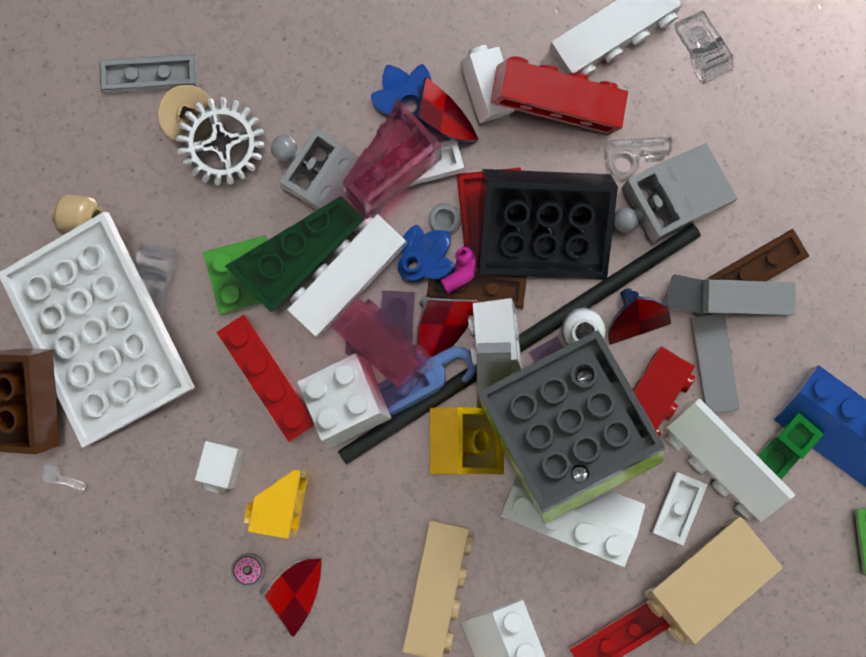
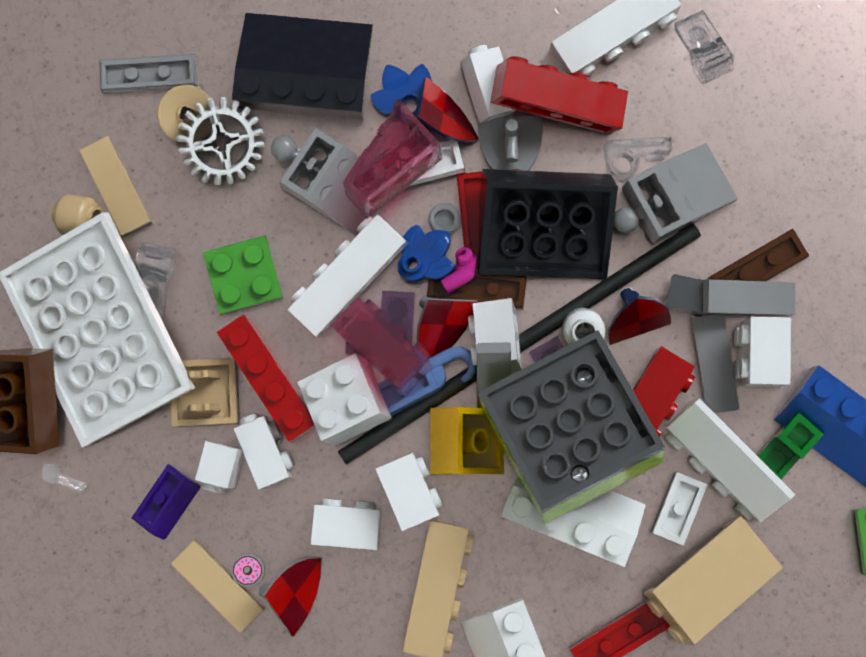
dark green wing [225,196,365,313] -> none
yellow slope [244,469,309,539] -> none
none -> tan tile [79,136,152,237]
none -> dark purple slope [131,464,201,540]
none -> tan plate [171,358,239,427]
none -> tan tile [171,540,264,633]
none -> black slope [232,13,373,120]
none -> white brick [234,413,294,490]
none -> white brick [311,498,381,550]
none -> white brick [376,453,443,531]
none -> light grey shield [478,115,543,171]
none -> white brick [734,317,791,388]

